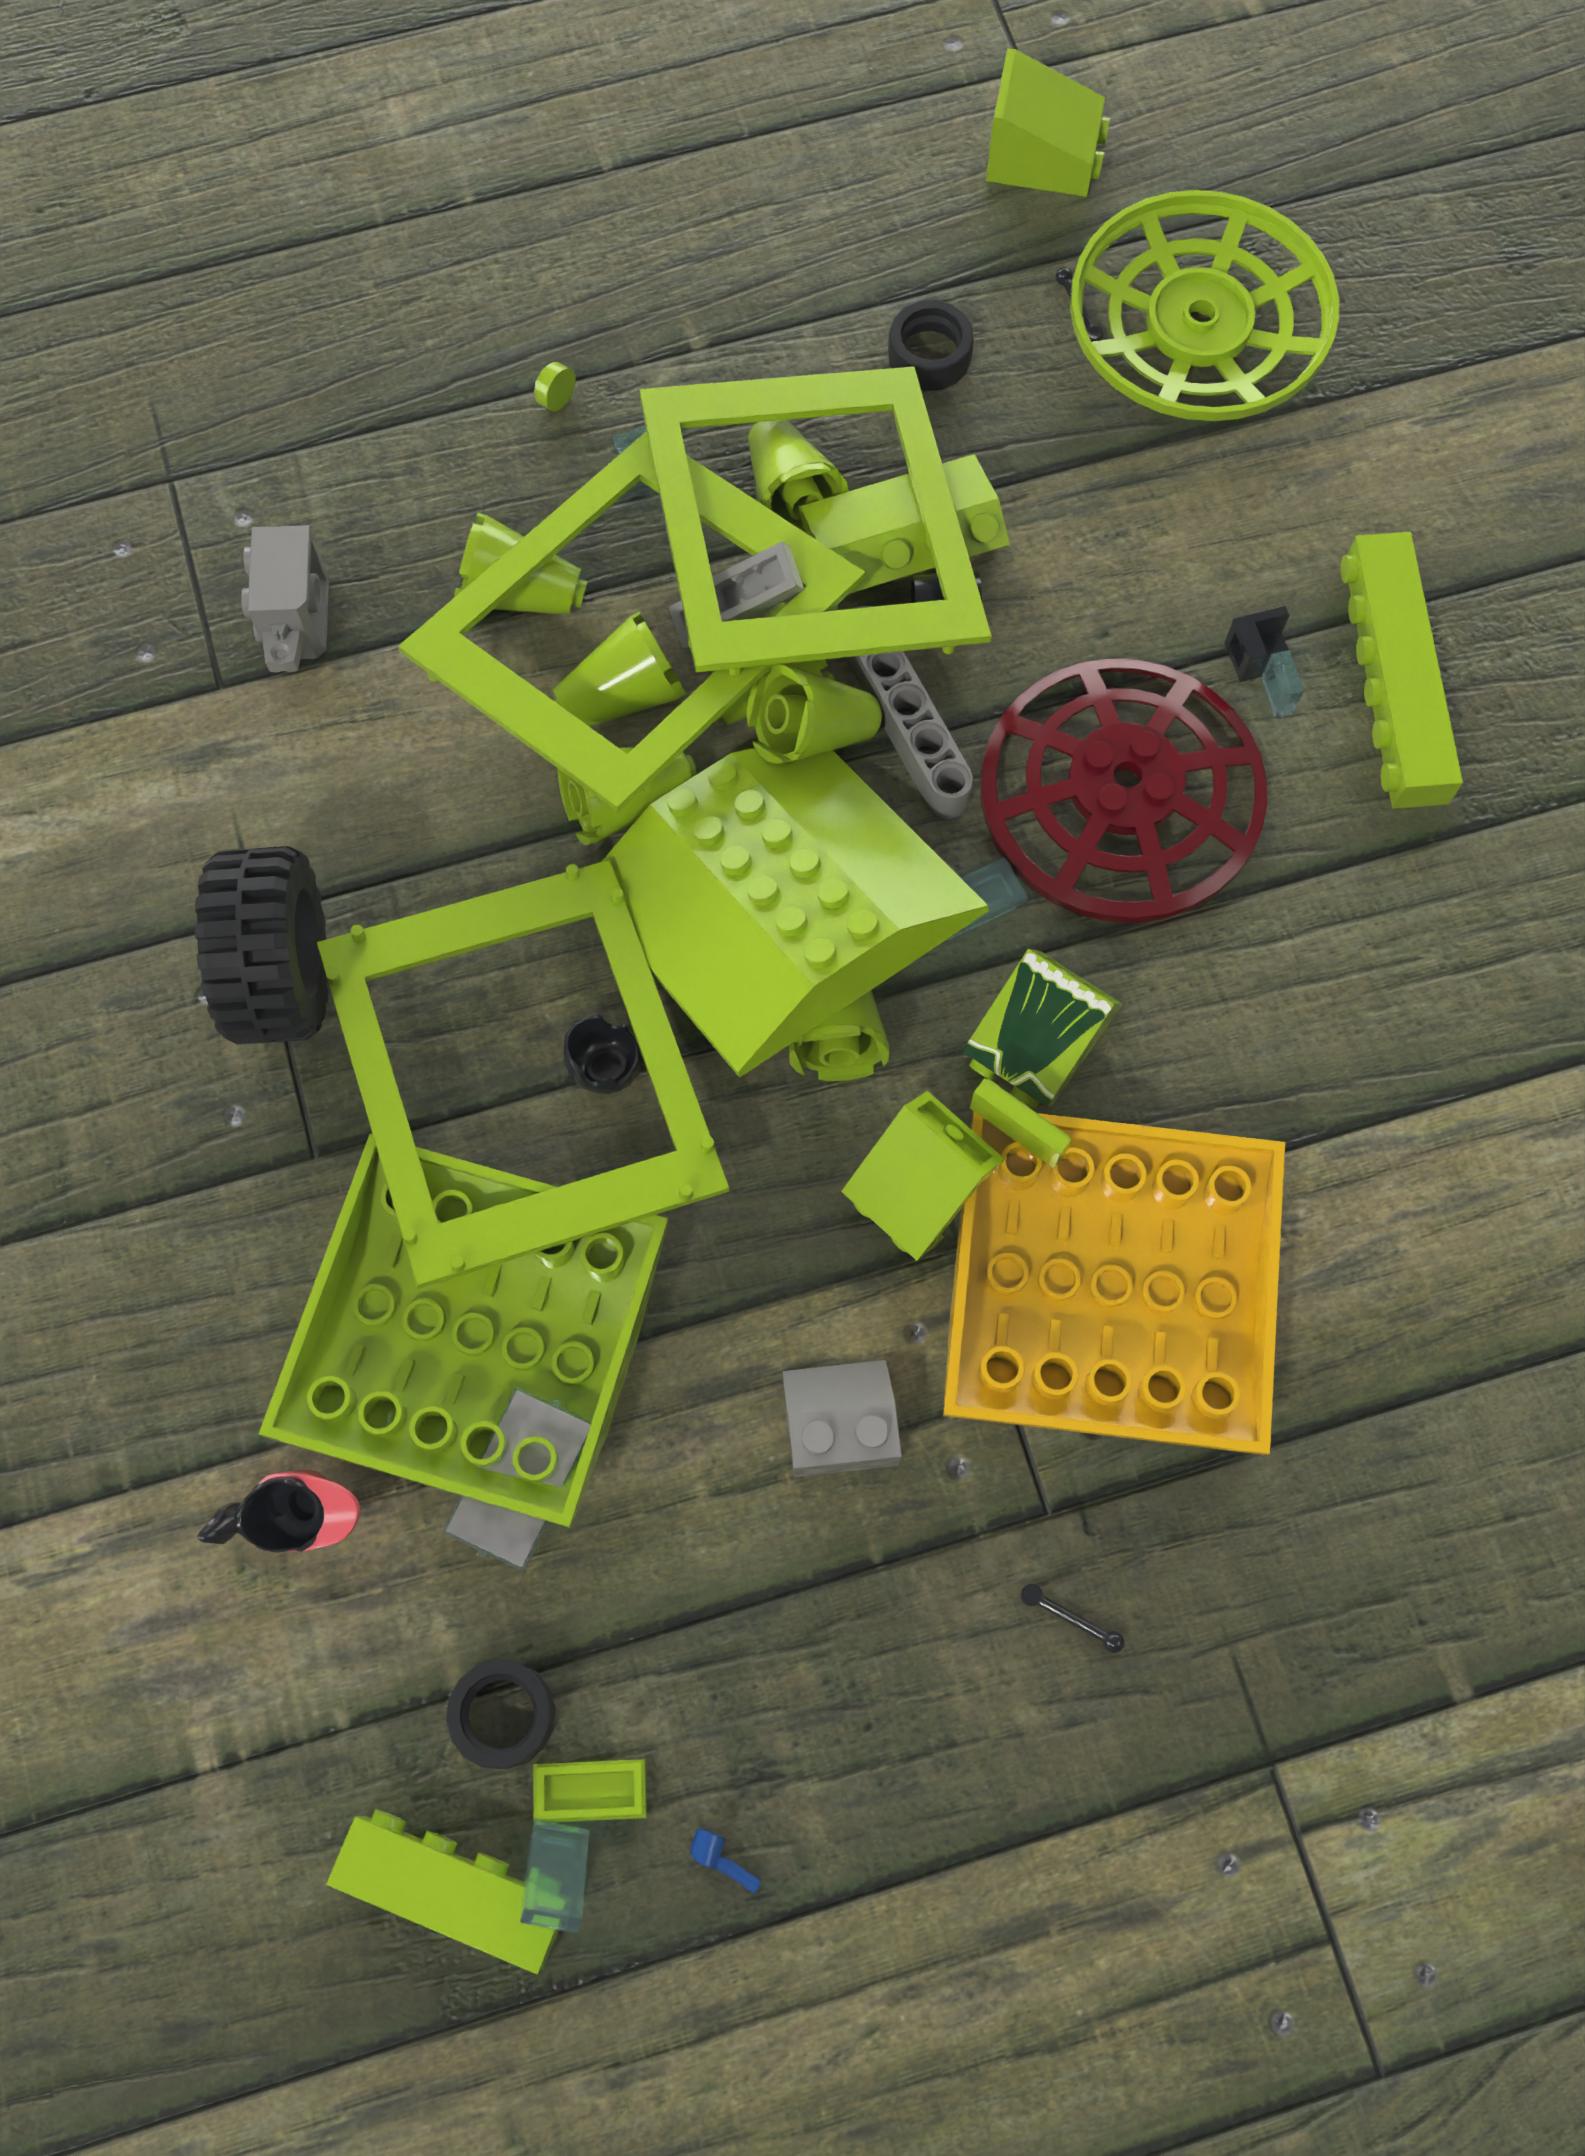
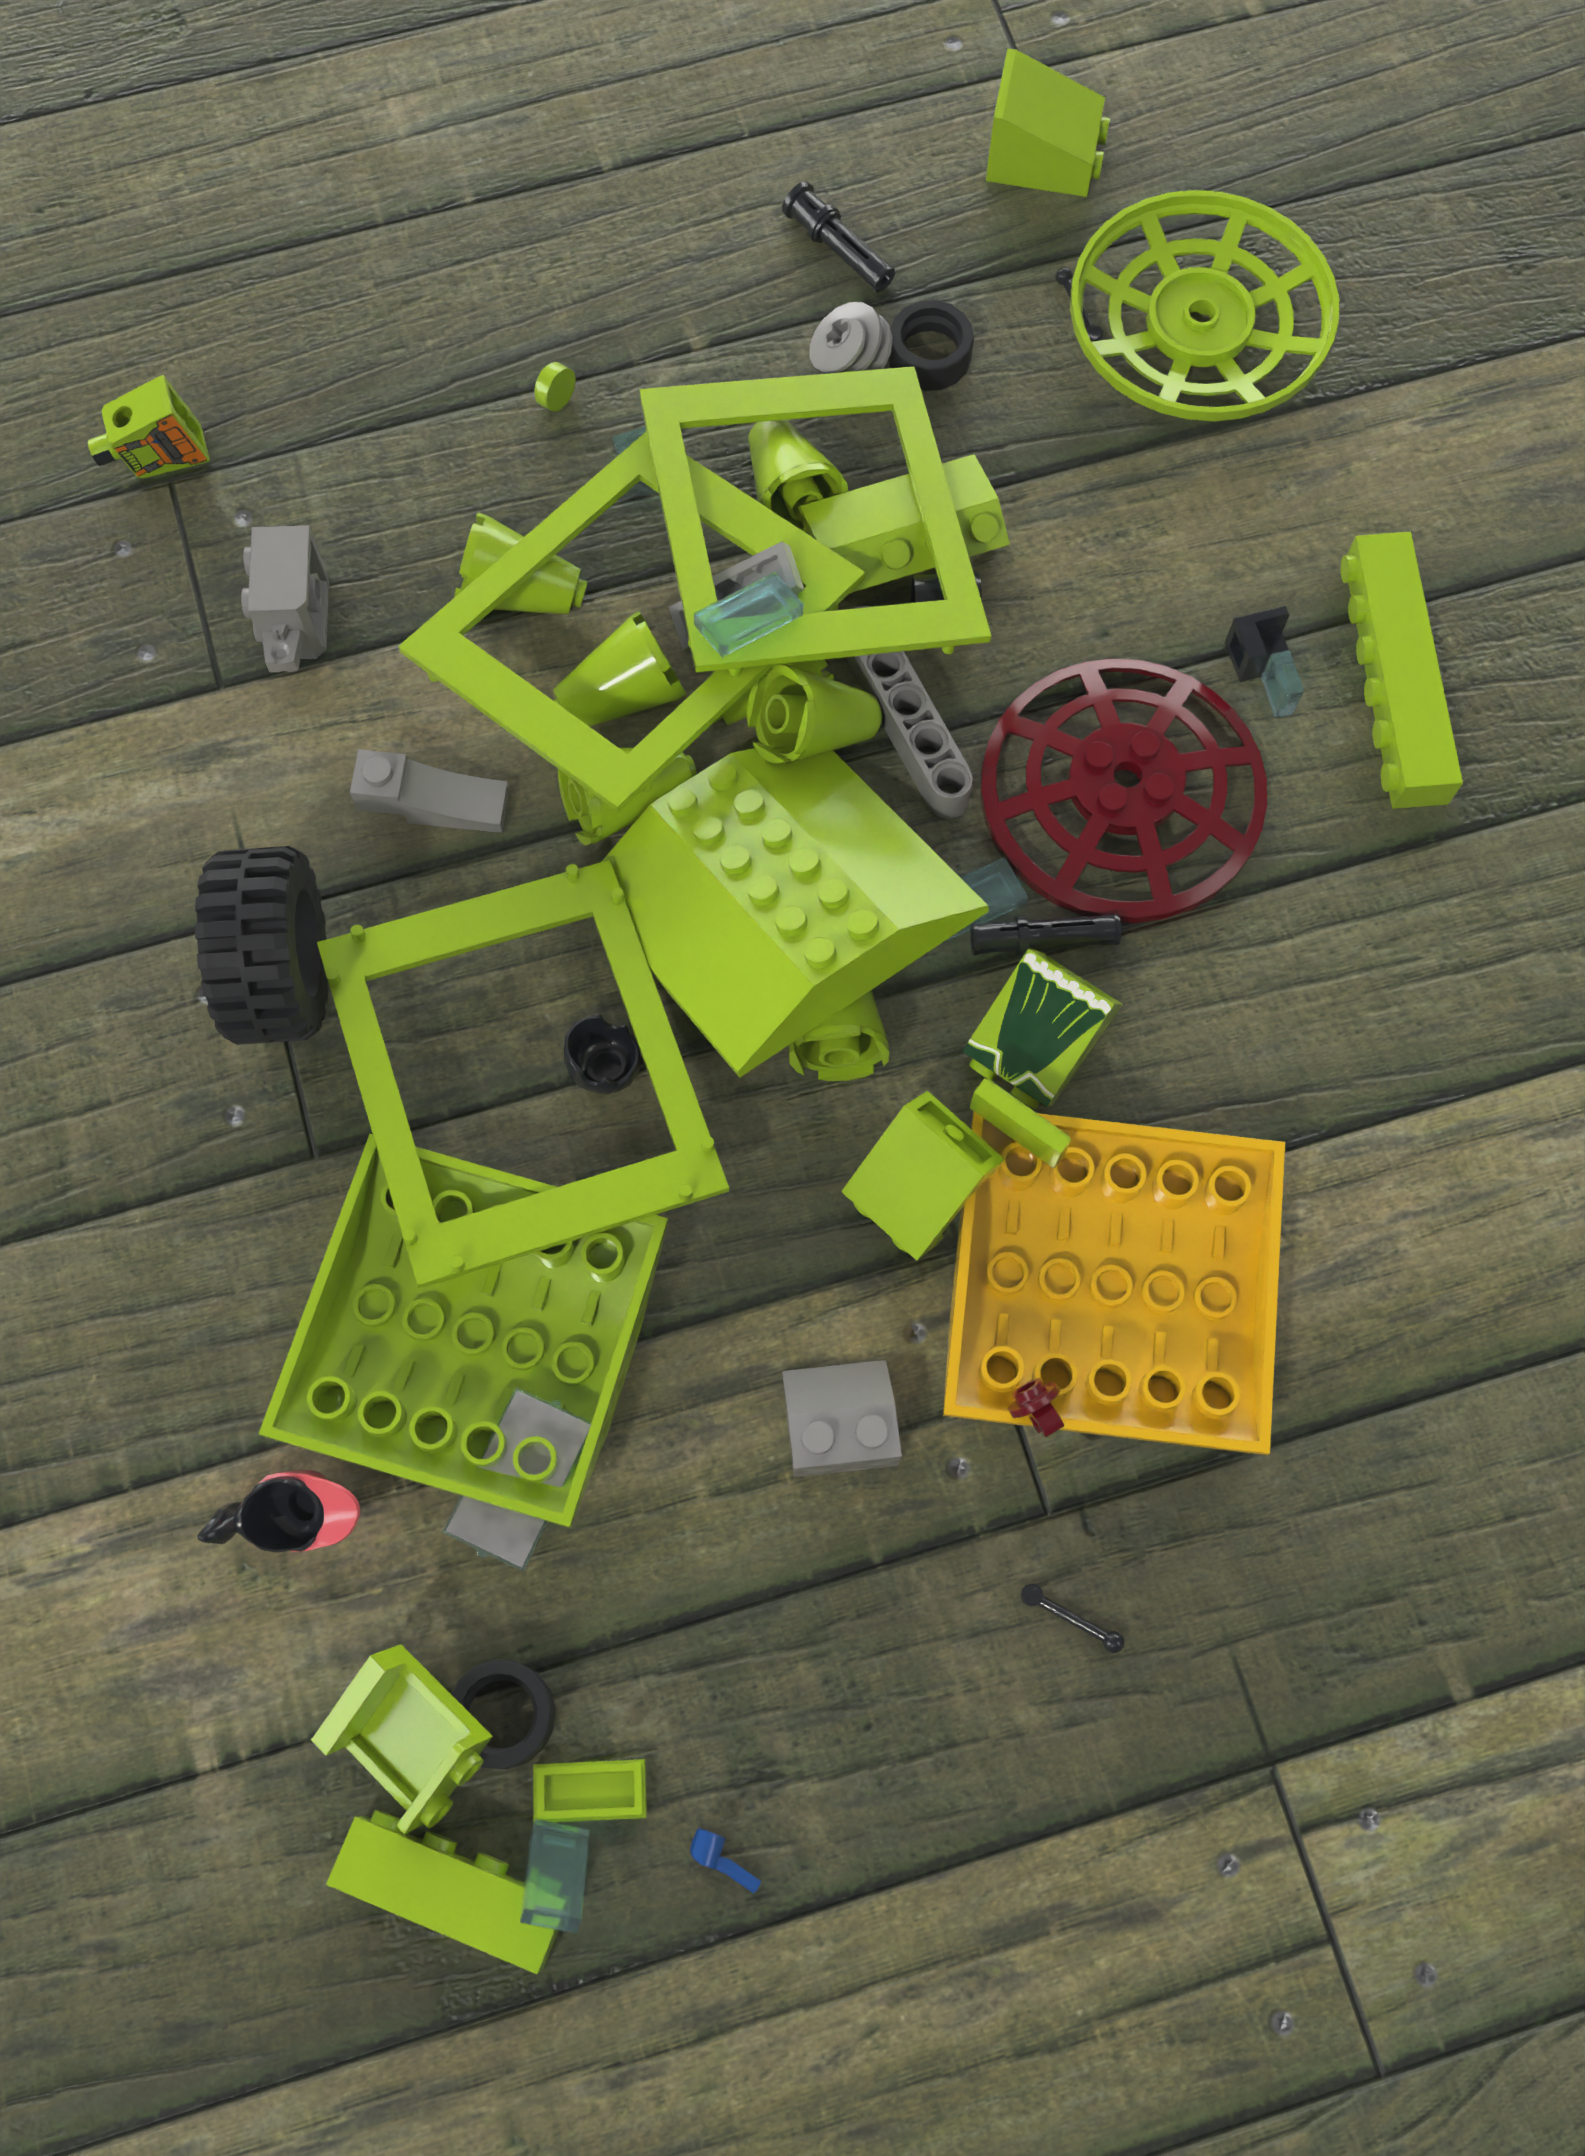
none -> lime torso [88,375,210,478]
none -> lime panel [311,1644,493,1835]
none -> light grey slope [350,749,510,833]
none -> clear light blue tile [694,572,804,658]
none -> black pin [782,181,896,293]
none -> light grey piece [810,302,893,374]
none -> black pin [970,913,1122,955]
none -> dark red plate [1008,1378,1064,1437]

